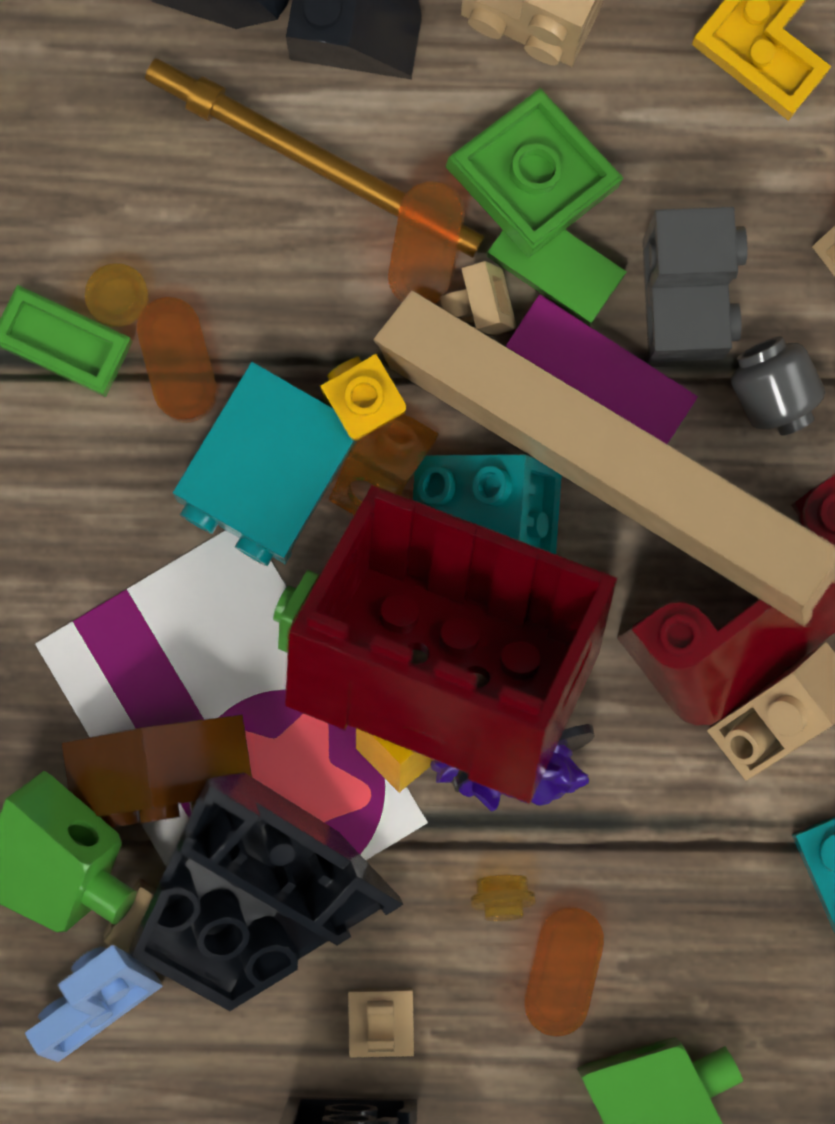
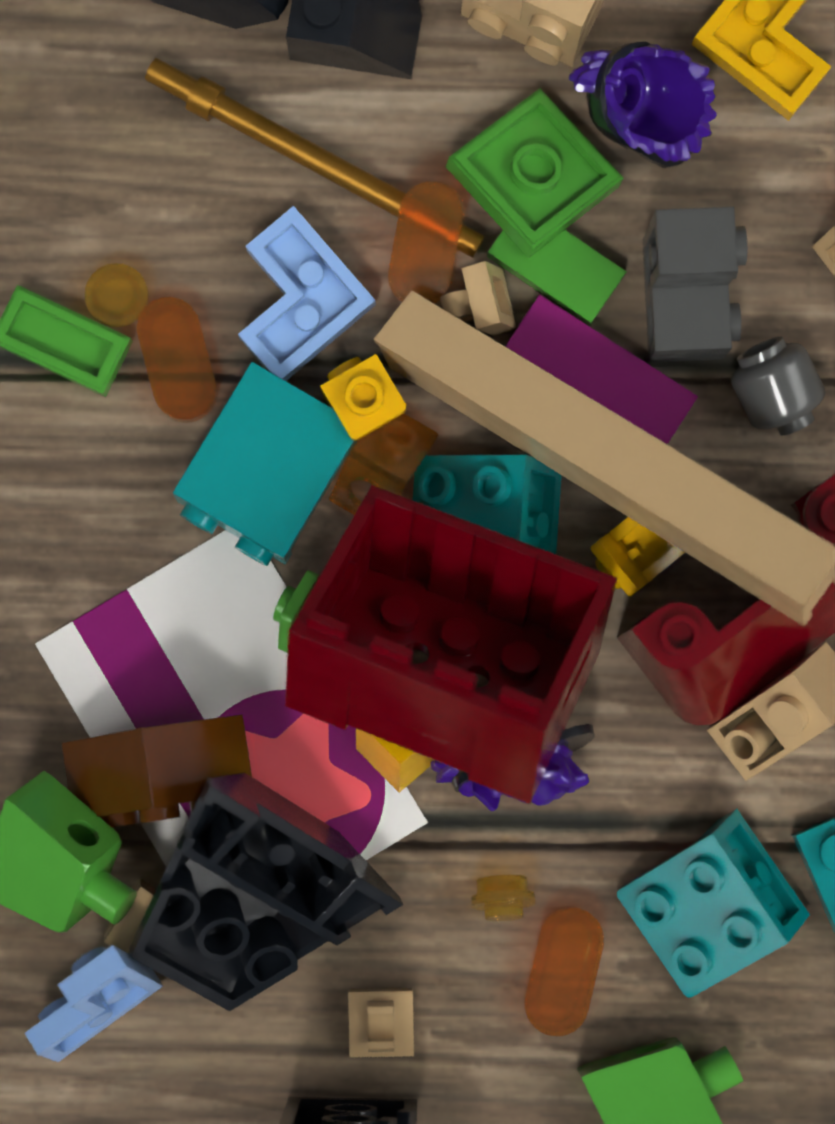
none -> light blue plate [238,206,376,381]
none -> dark purple hair [569,42,717,168]
none -> yellow bracket [590,517,686,597]
none -> teal bracket [617,809,810,998]

